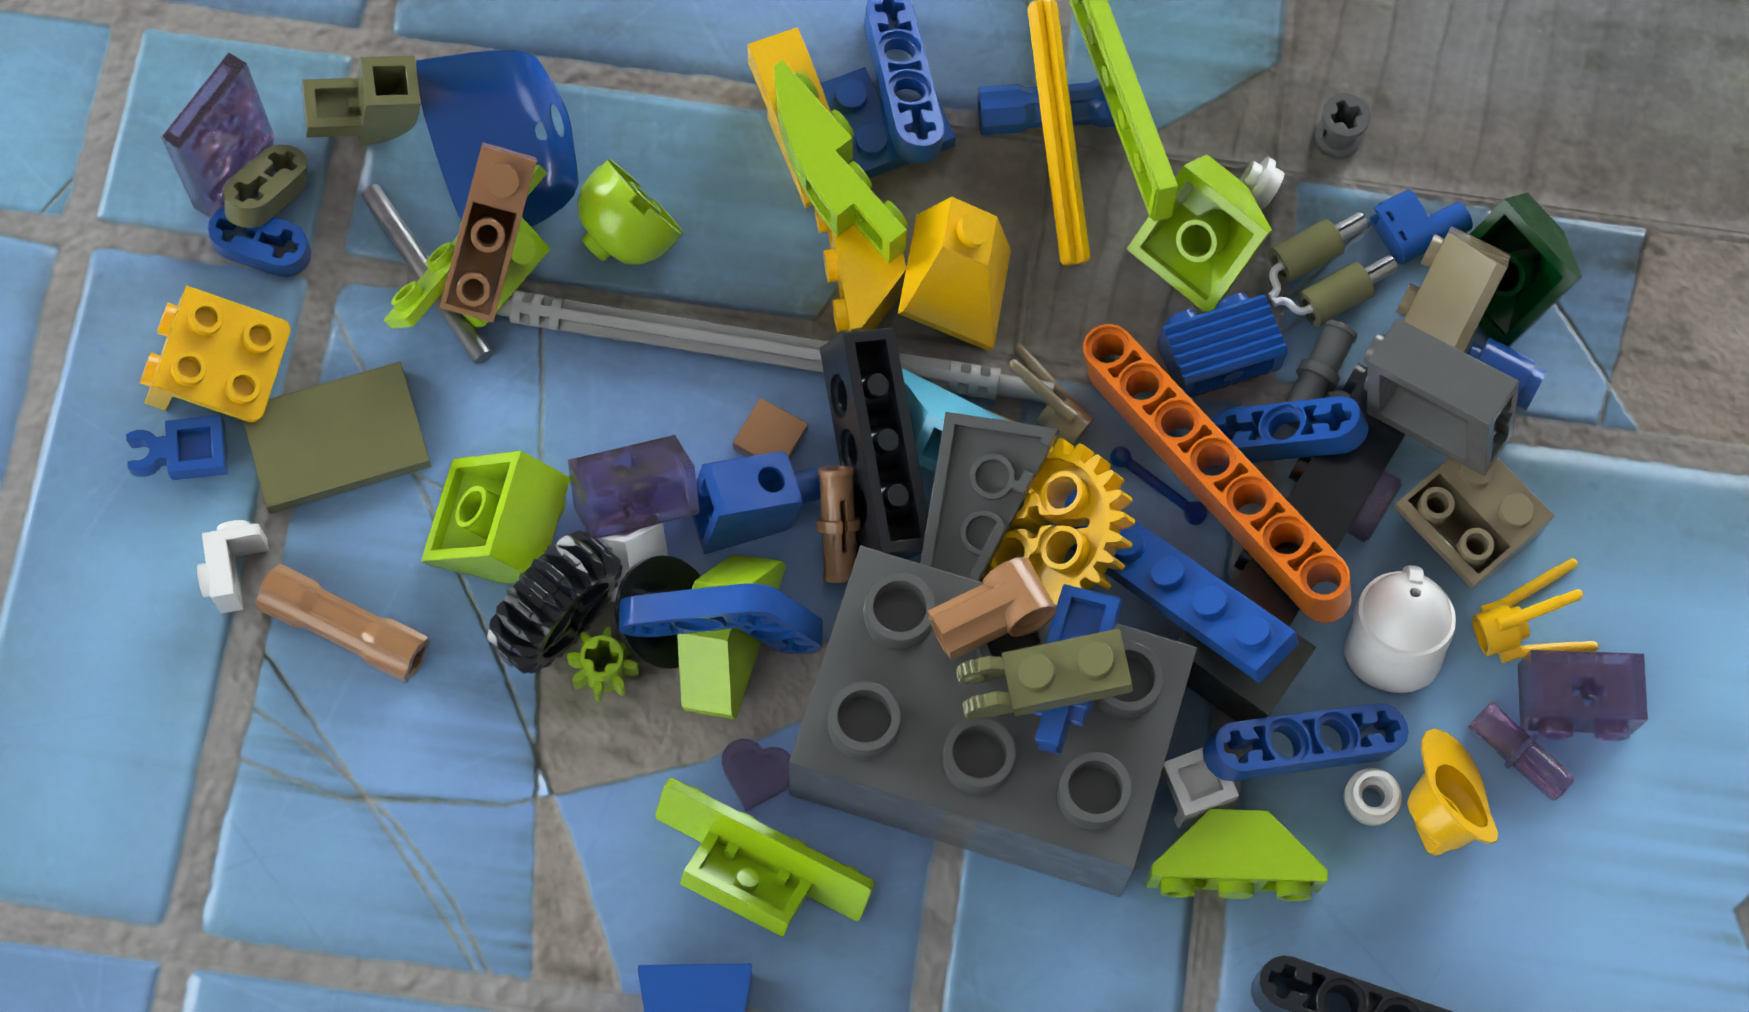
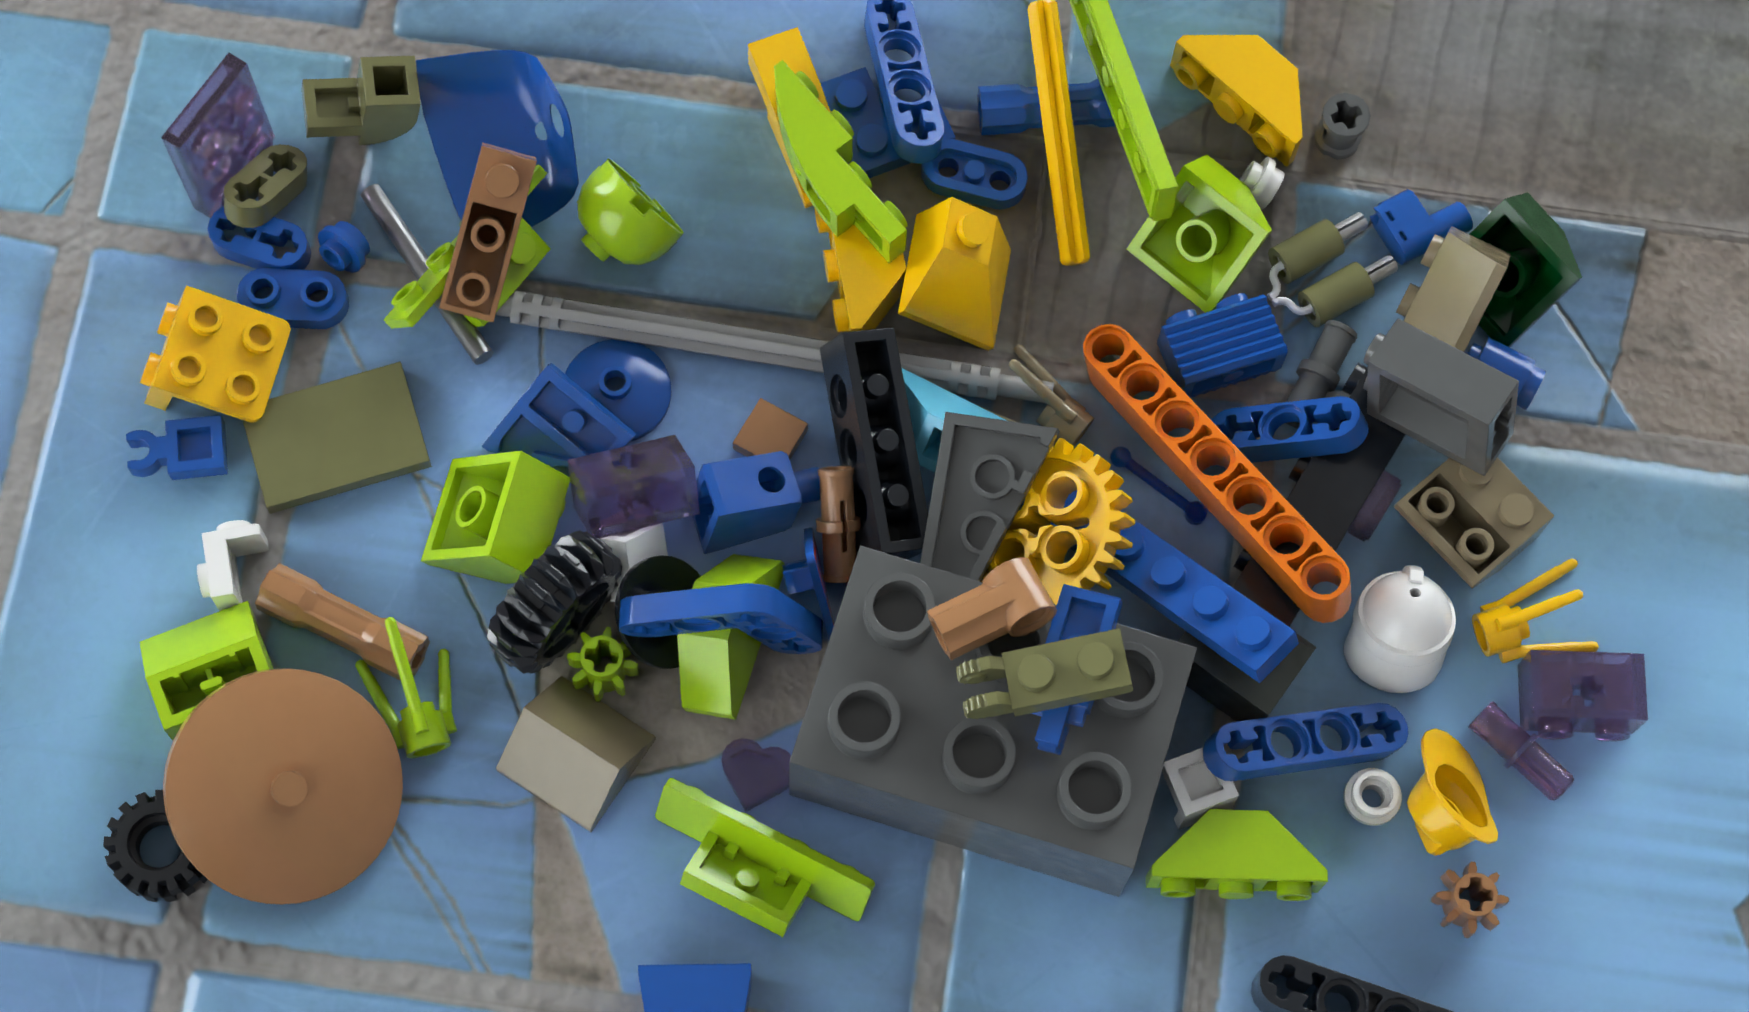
none -> black tyre [103,790,208,902]
none -> lime slope [139,600,274,740]
none -> medium nougat dish [163,668,403,905]
none -> blue plate [236,268,349,329]
none -> blue plate [318,221,370,273]
none -> lime plant [355,617,457,758]
none -> blue wing [482,363,637,479]
none -> dark tan slope [496,676,656,832]
none -> blue dish [565,339,672,441]
none -> blue piece [782,527,834,639]
none -> blue plate [921,139,1028,210]
none -> yellow slope [1170,35,1303,167]
none -> medium nougat gear [1431,861,1509,938]

